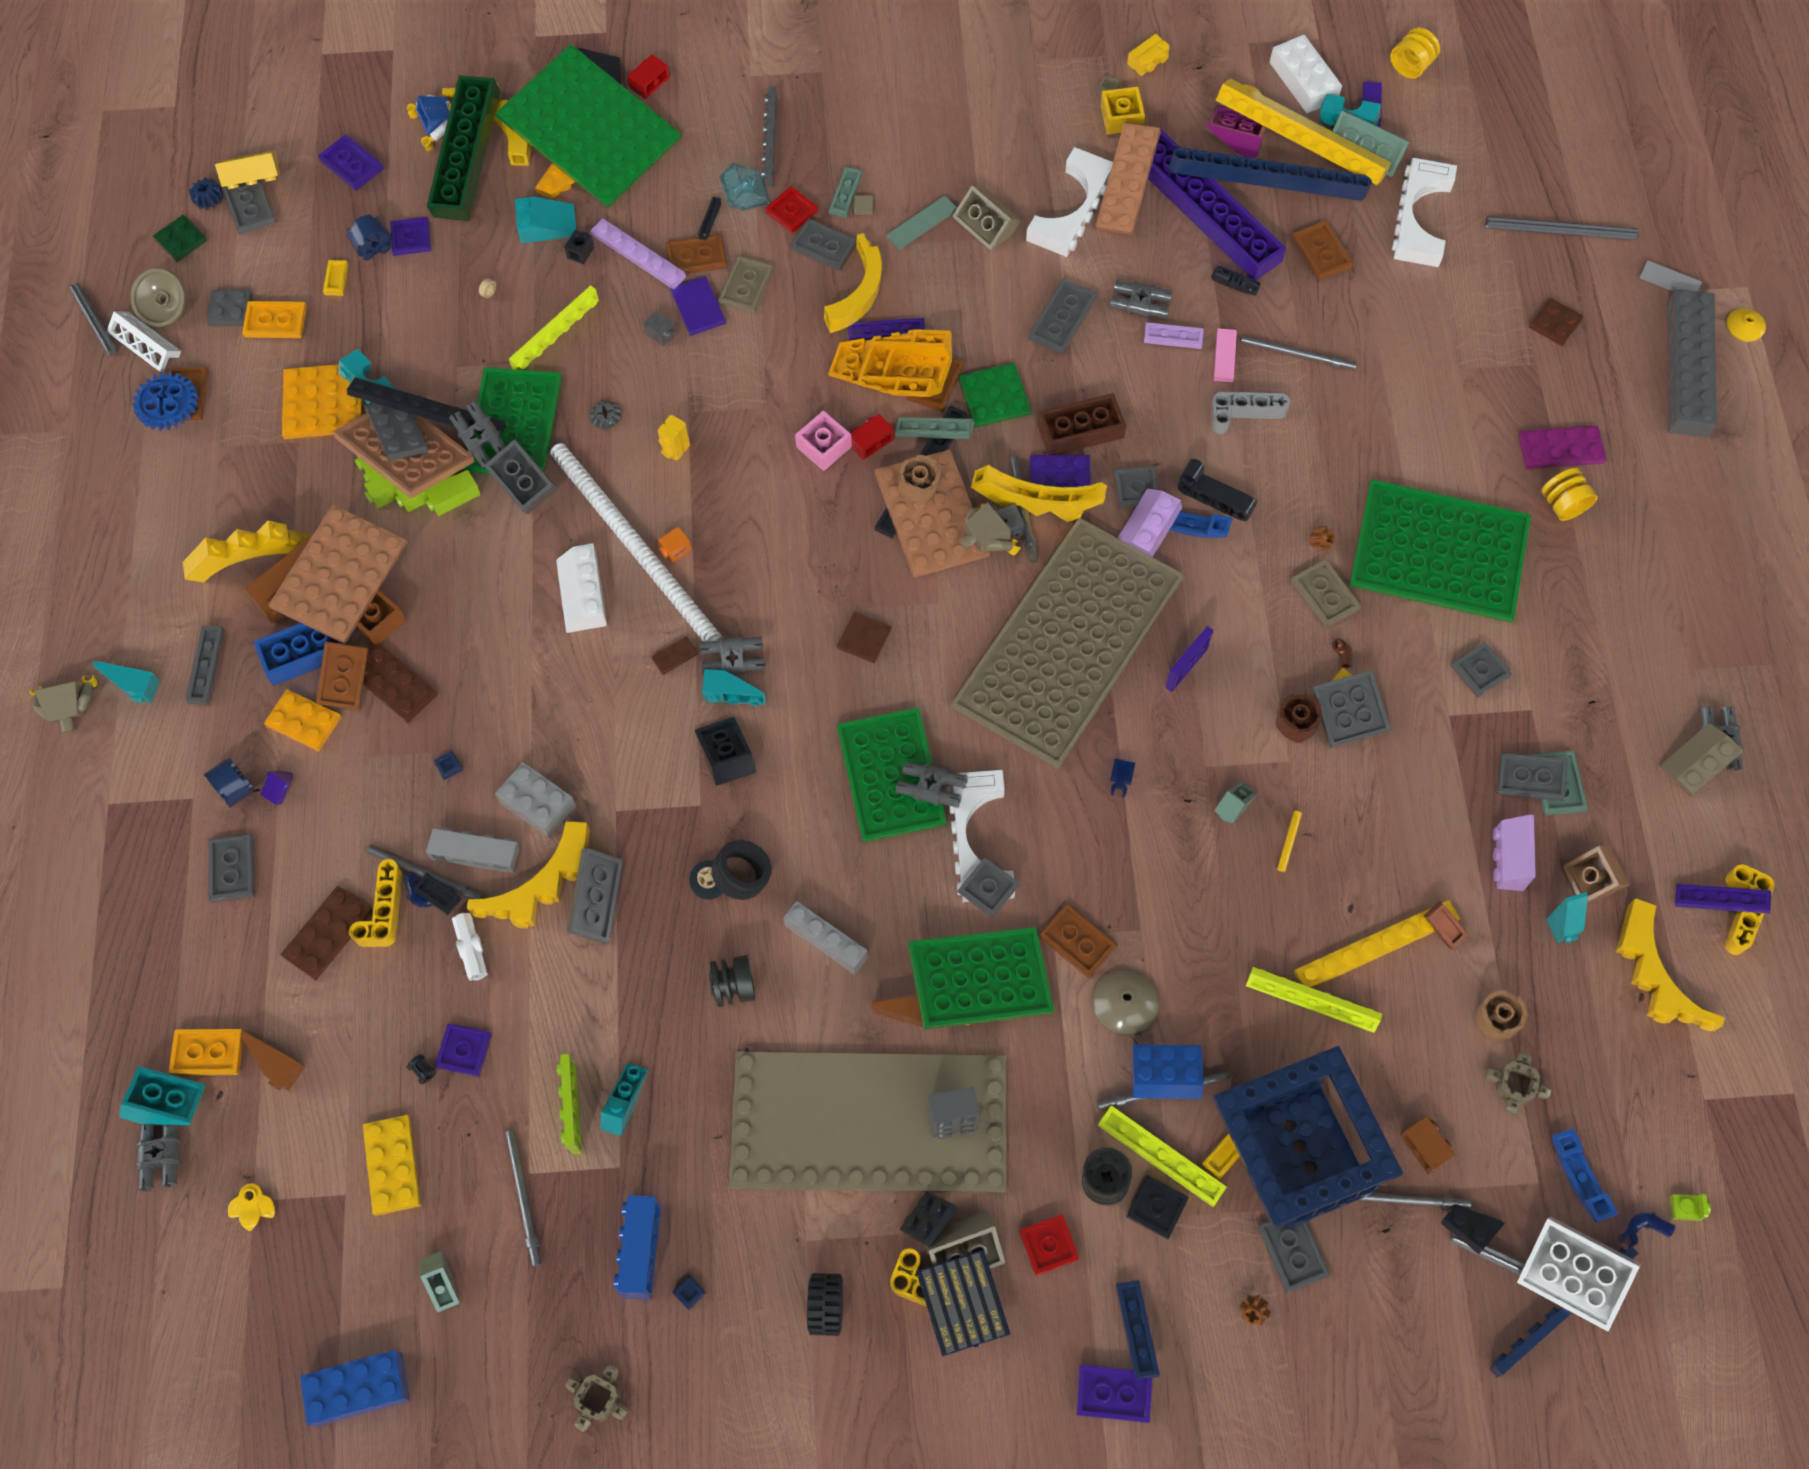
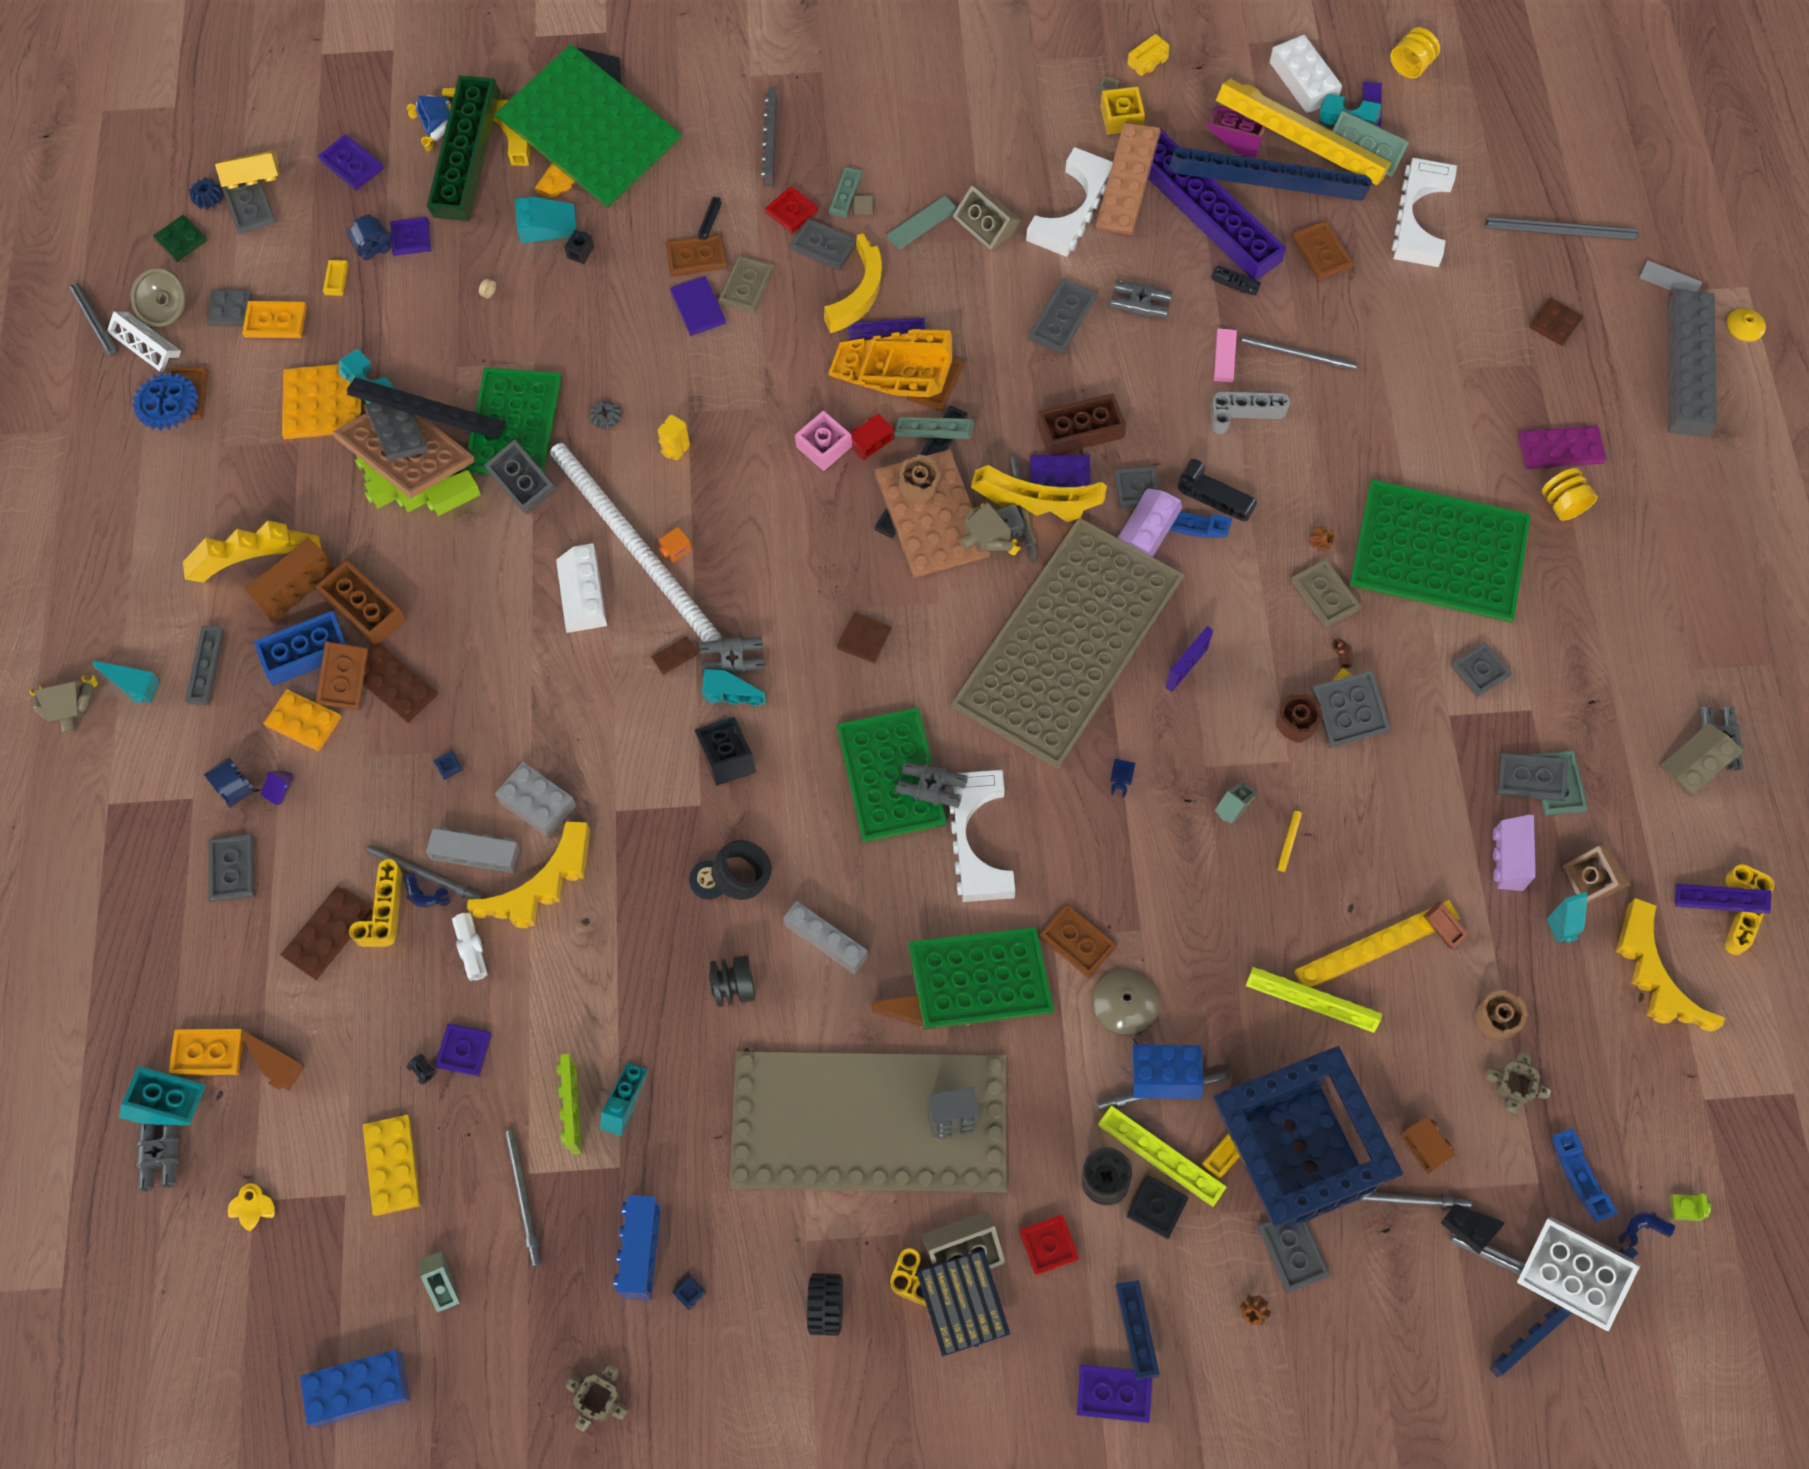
nougat plate [269,504,407,644] -> none
black plate [412,873,461,916] -> none
dark grey pin [449,400,506,469] -> none
neon yellow plate [509,285,599,370] -> none
dark grey plate [567,847,623,944] -> none
lavender plate [590,218,686,290] -> none
red brick [627,54,670,99] -> none
flat silver brick [643,311,676,346] -> none
clear light blue slope [719,162,770,211] -> none
black plate [900,1192,957,1247] -> none
dark grey plate [958,857,1020,919] -> none
green plate [959,363,1031,428] -> none
lavender plate [1144,322,1204,349] -> none

